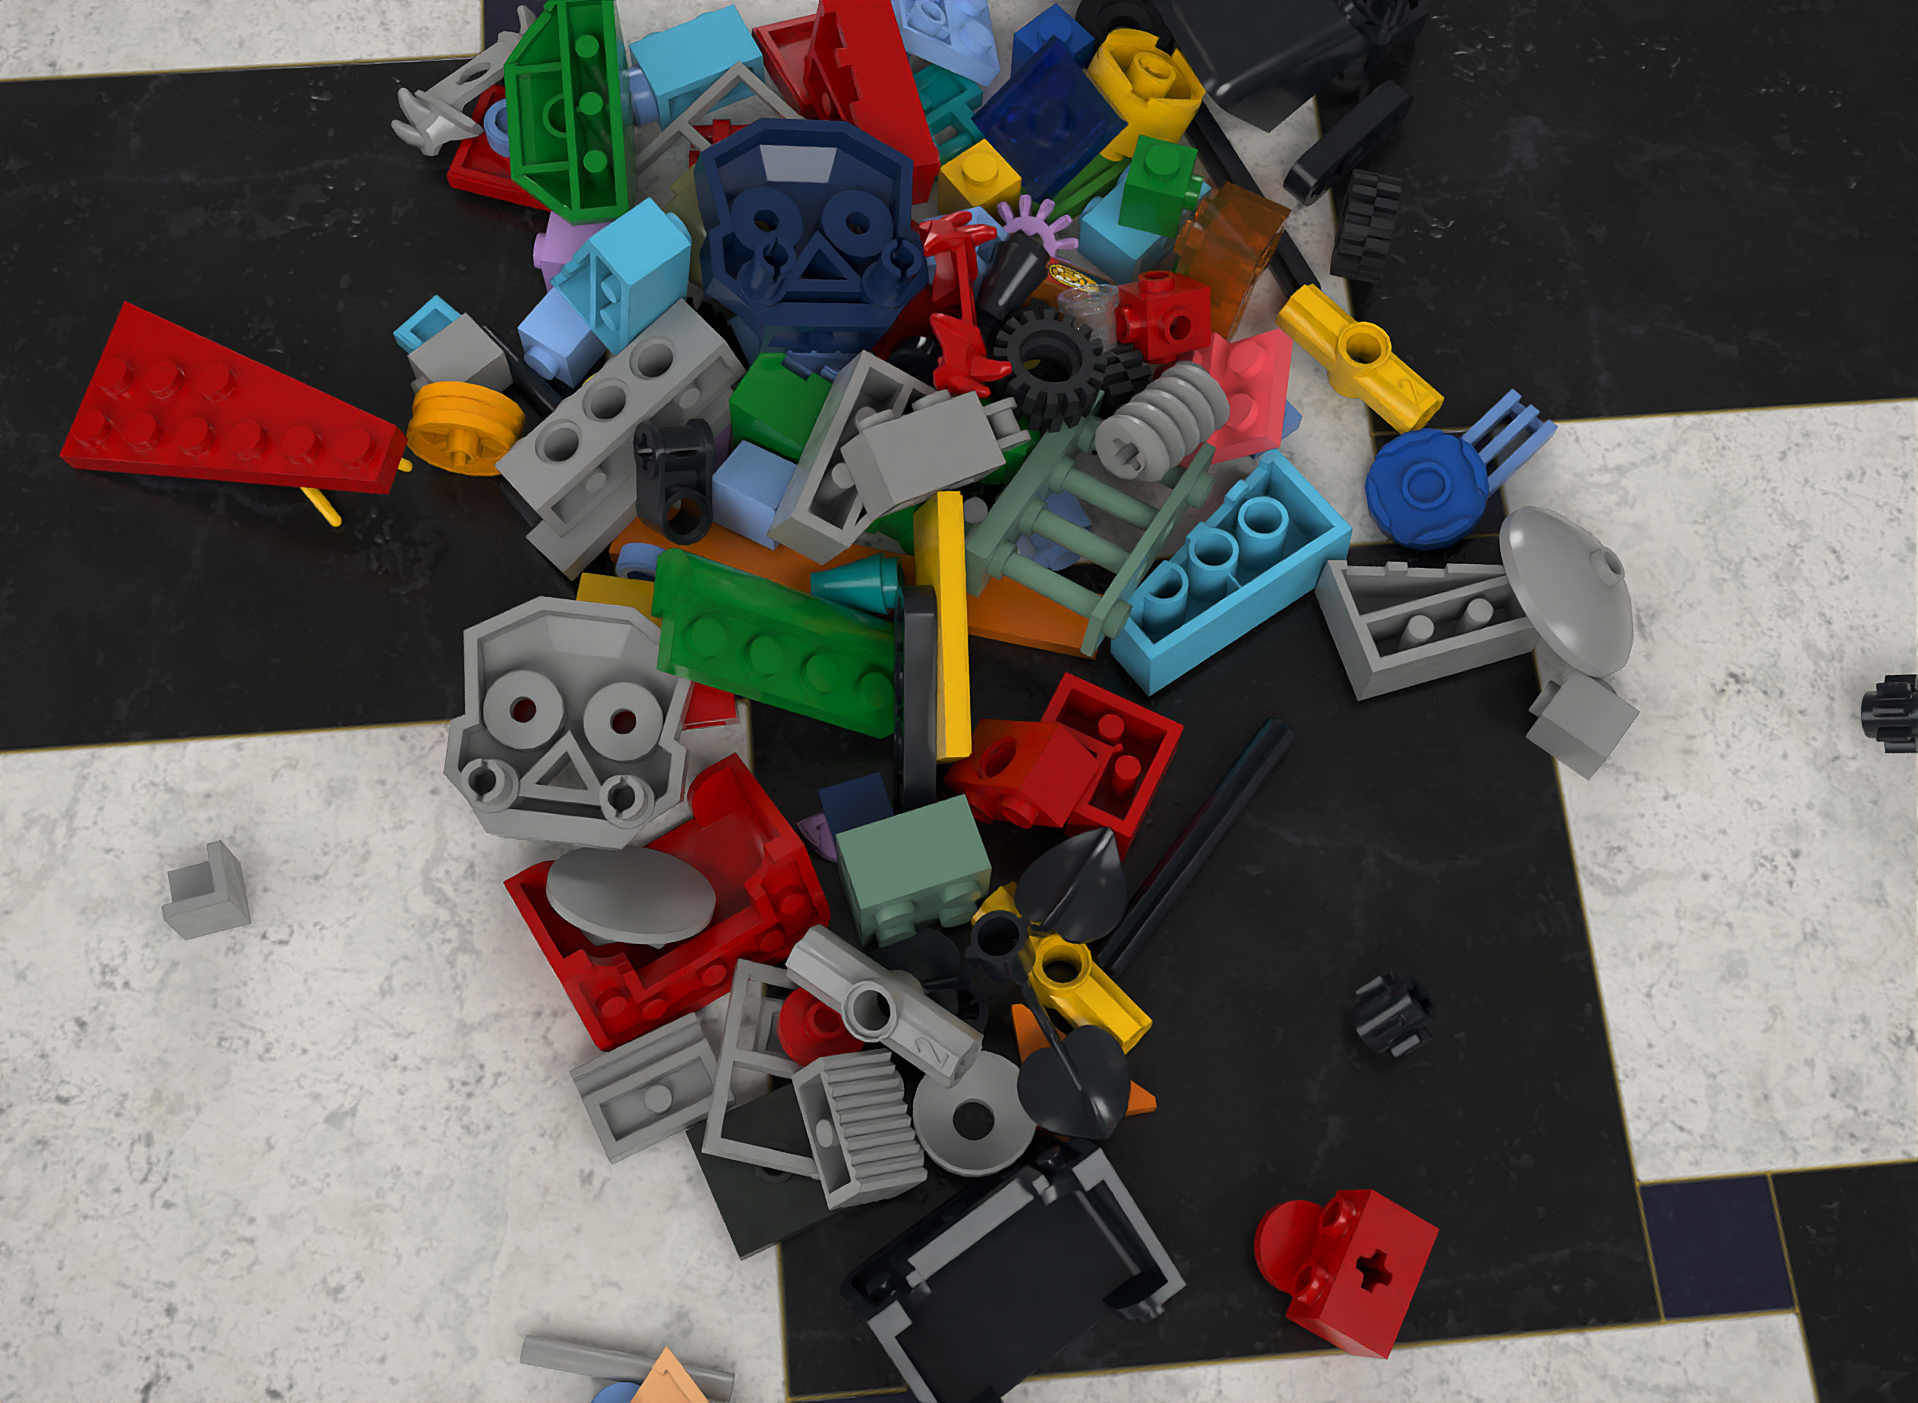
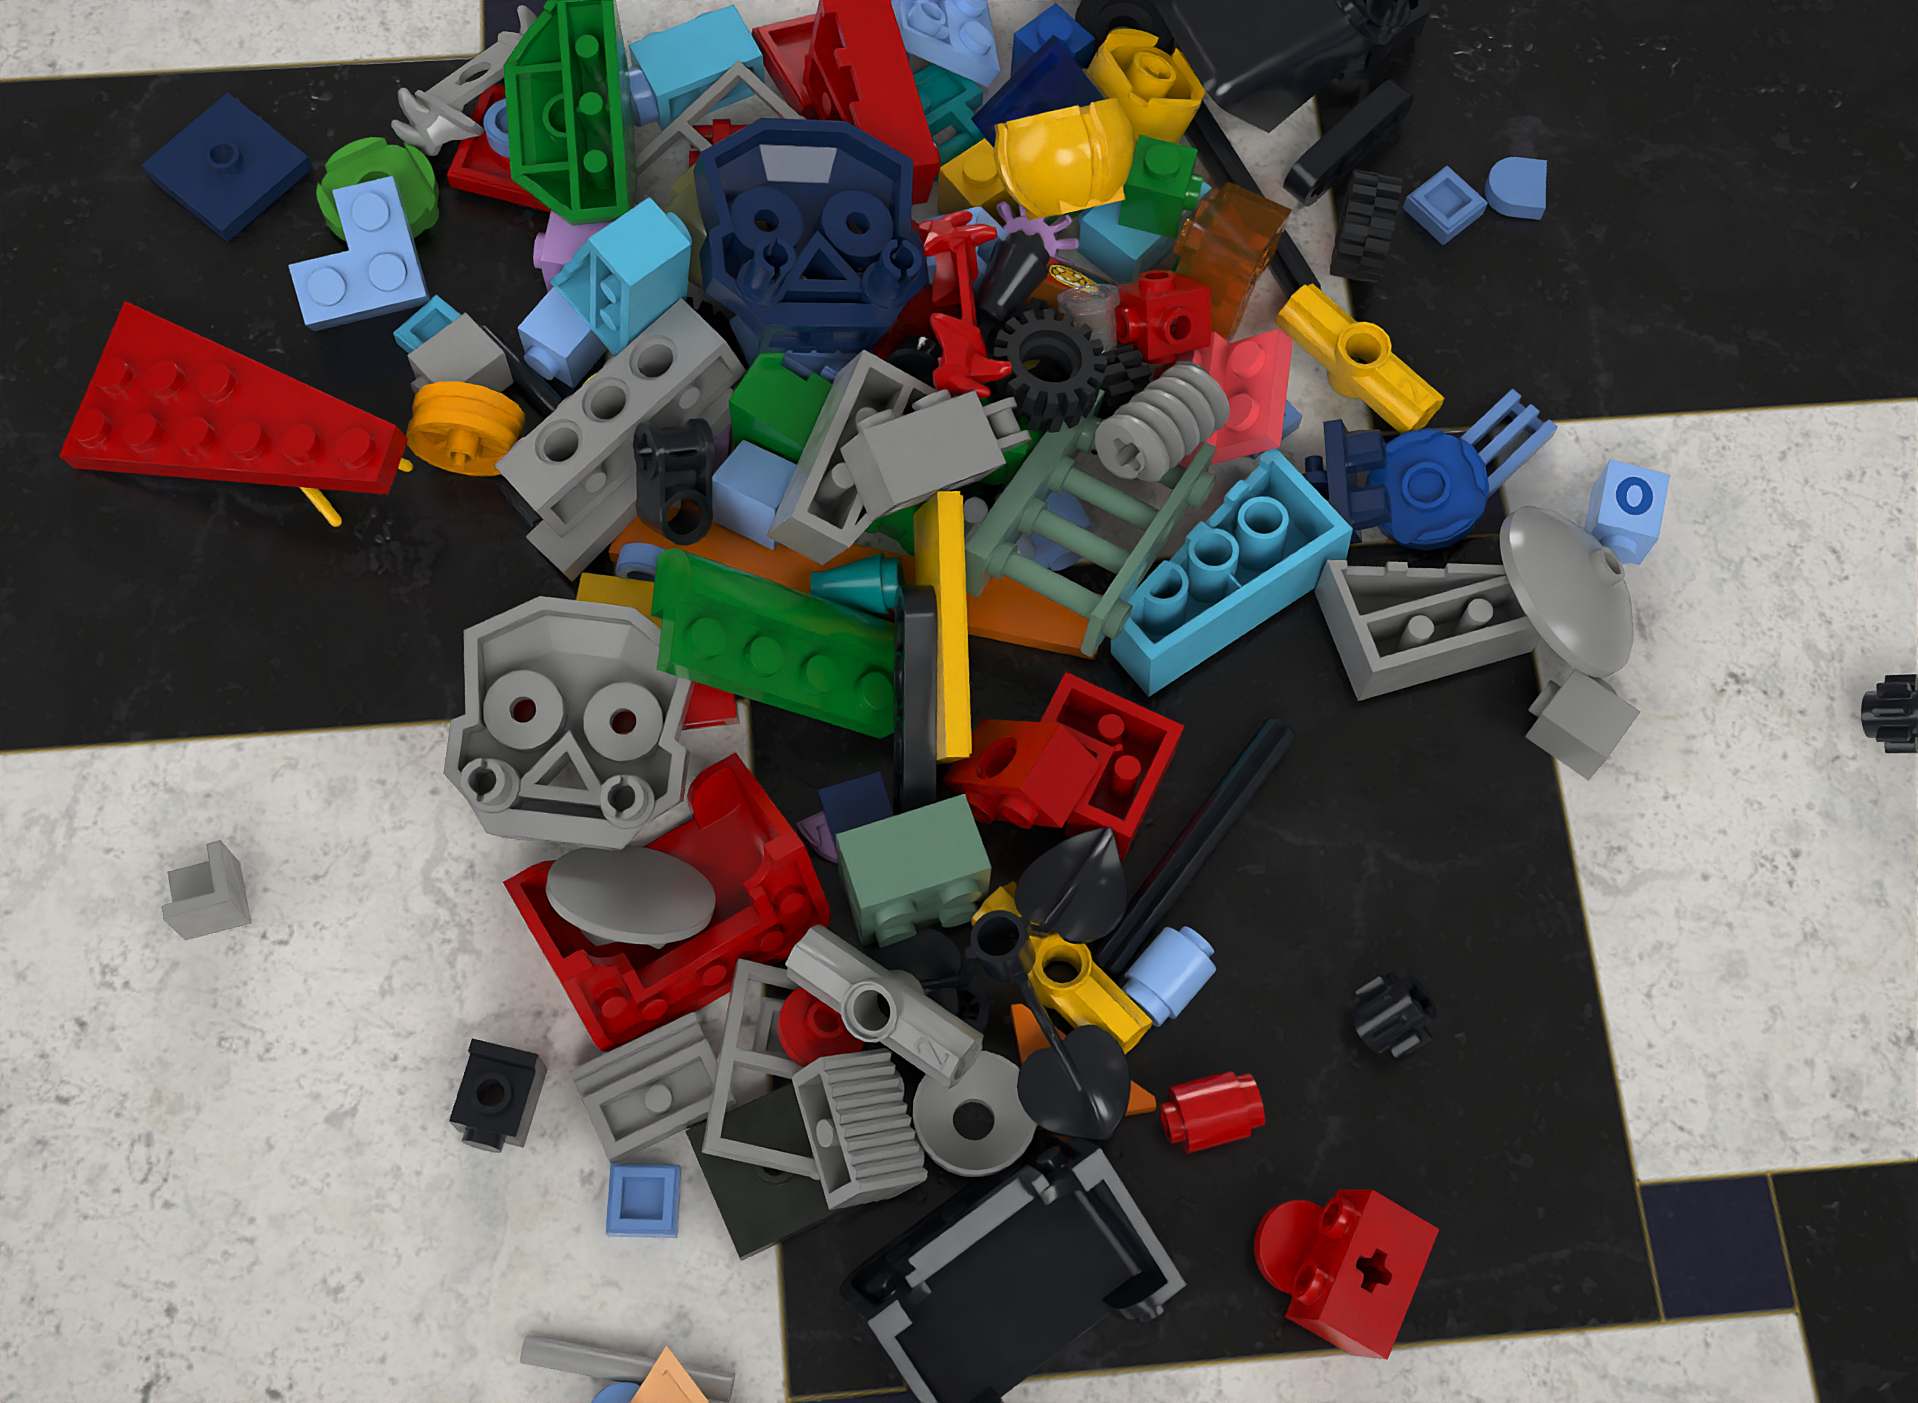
none -> dark blue plate [141,92,313,242]
none -> light blue brick [288,176,430,331]
none -> bright green plate [316,137,439,241]
none -> black brick [449,1038,548,1153]
none -> medium blue tile [606,1163,682,1238]
none -> yellow piece [993,98,1134,220]
none -> light blue brick [1121,926,1216,1027]
none -> red brick [1159,1070,1265,1154]
none -> dark blue hips [1301,419,1392,544]
none -> medium blue tile [1403,166,1488,245]
none -> medium blue tile [1484,157,1547,220]
none -> light blue brick [1584,459,1670,565]

